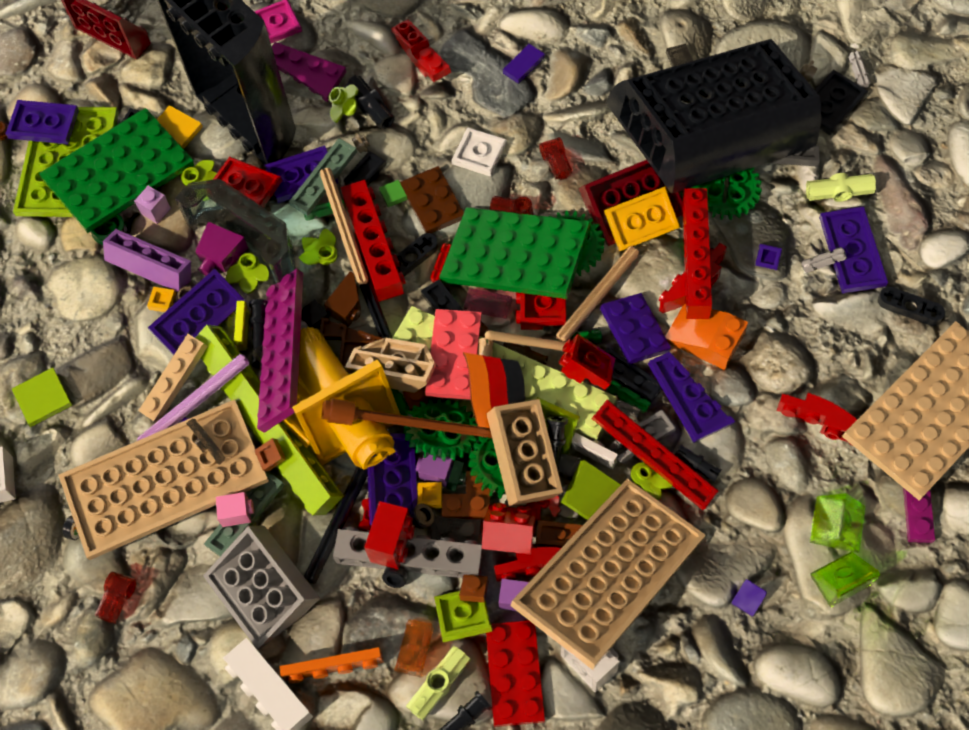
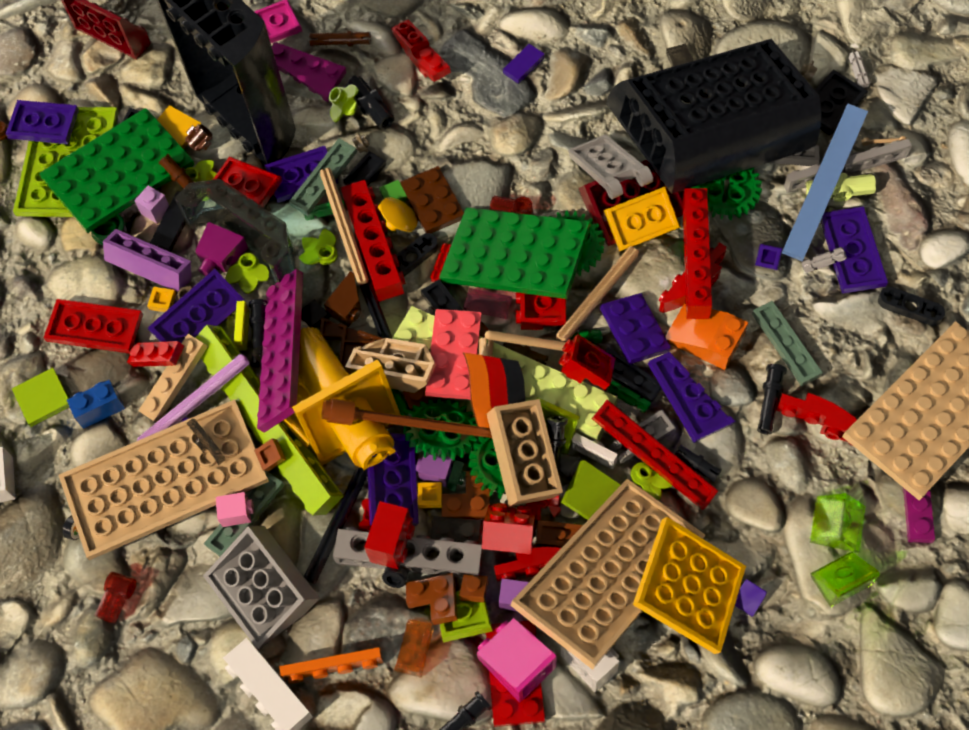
yellowish green piece [406,646,471,721] -> none
black tile [410,504,434,529] -> none
white tile [452,127,507,177] -> none
clear red piece [539,137,572,180] -> none
none -> red plate [43,299,143,354]
none -> blue brick [67,380,125,429]
none -> red plate [127,341,185,367]
none -> black tile [150,191,197,252]
none -> reddish brown pin [159,154,199,195]
none -> reddish brown gear [185,124,213,152]
none -> reddish brown pin [309,30,371,47]
none -> yellow dish [378,197,418,232]
none -> dark orange plate [406,573,458,625]
none -> dark pink slope [477,618,557,703]
none -> light grey hinge [568,134,653,199]
none -> yellow plate [633,517,746,654]
none -> sand green plate [752,301,823,387]
none -> black pin [757,364,787,435]
none -> medium blue tile [782,104,868,261]
none -> light grey plate [784,139,912,193]
none -> tan hinge [862,136,907,146]

